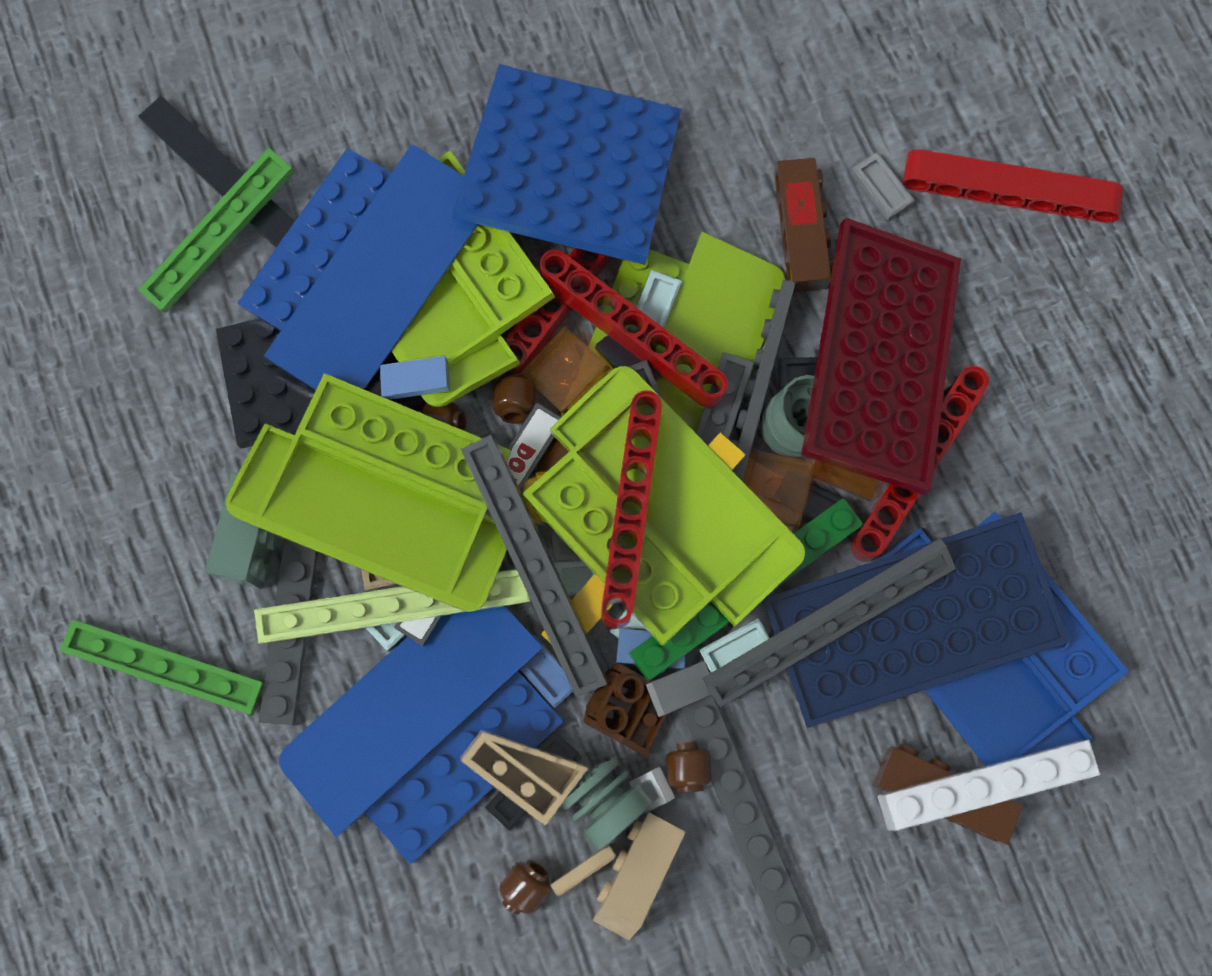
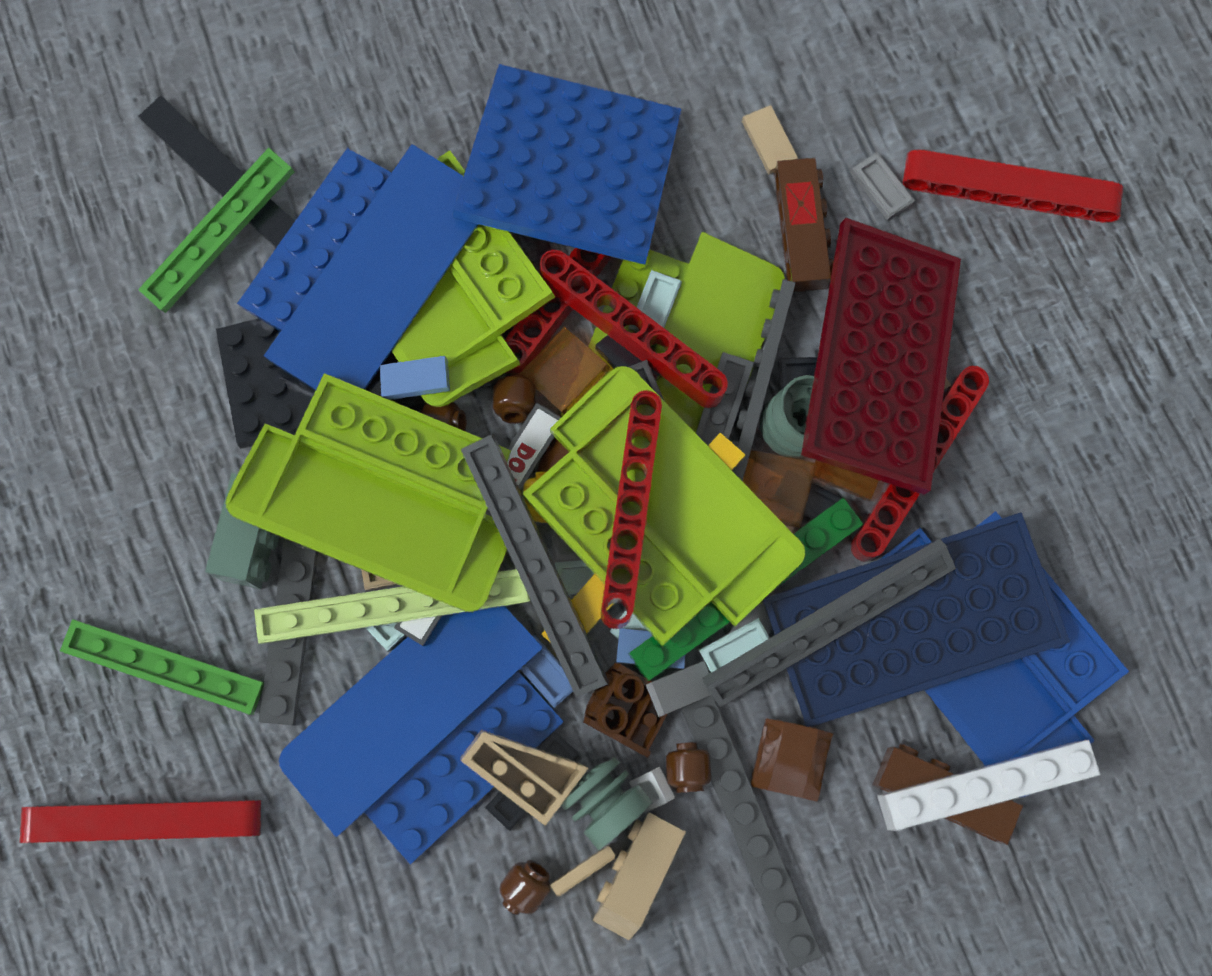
none -> red beam [20,800,261,843]
none -> tan tile [742,105,798,175]
none -> reddish brown slope [750,718,834,802]

